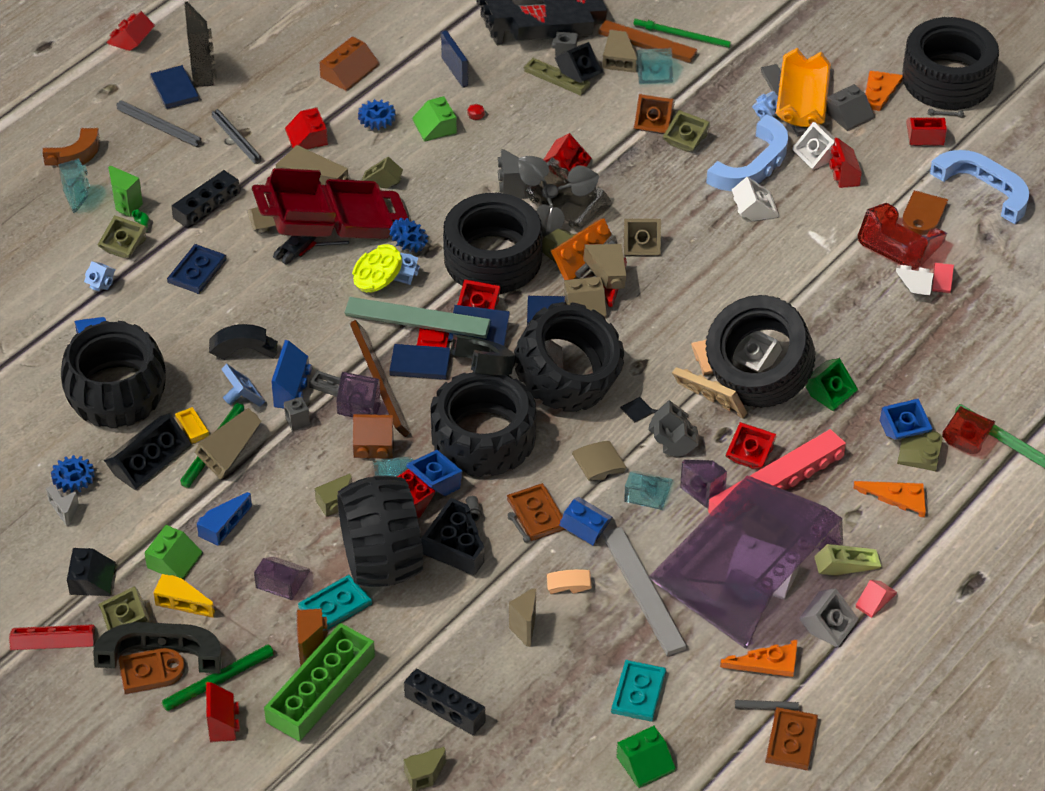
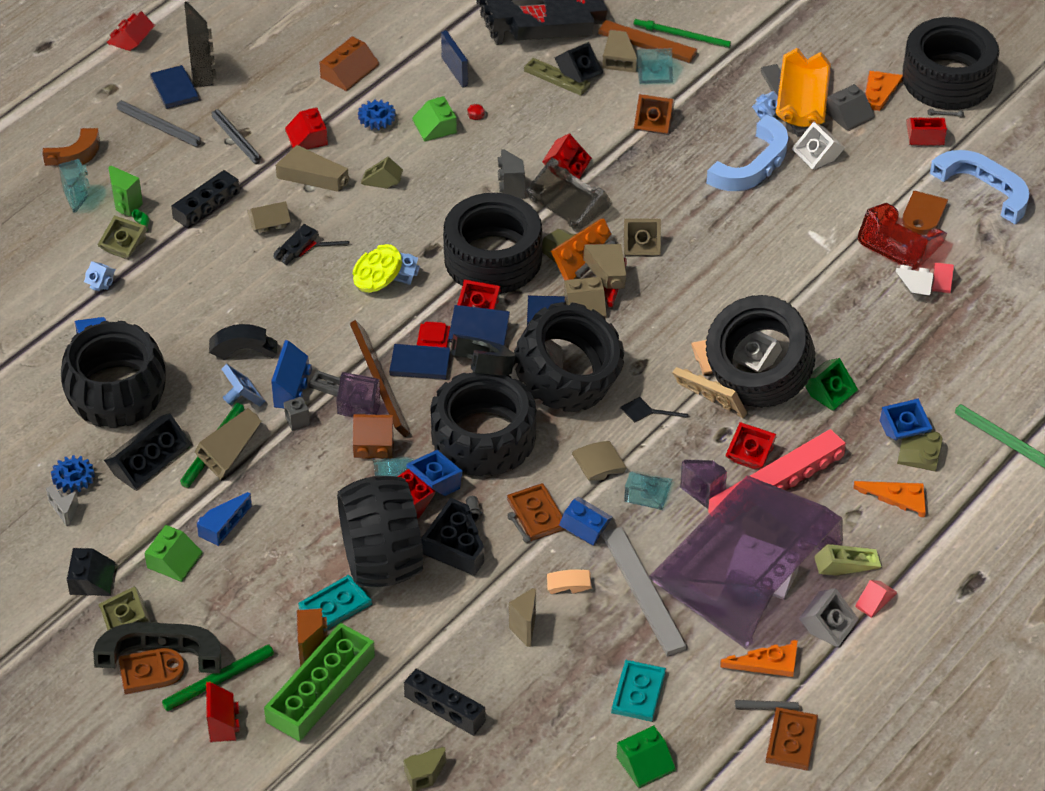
red slope [9,624,95,650] -> none
yellow slope [153,574,215,618] -> none
dark blue tile [167,244,227,294] -> none
yellow tile [175,407,209,444] -> none
dark red piece [252,168,408,239] -> none
clear purple slope [254,556,310,600] -> none
olive slope [314,473,352,517] -> none
sand green tile [344,297,491,338] -> none
blue gear [389,218,428,253] -> none
dark grey plant [518,156,599,237] -> none
dark grey brick [552,32,577,56] -> none
dark grey brick [648,400,699,456] -> none
olive slope [663,110,710,151] -> none
white slope [732,176,779,221] -> none
red slope [829,138,862,188] -> none
clear red slope [942,406,996,454] -> none

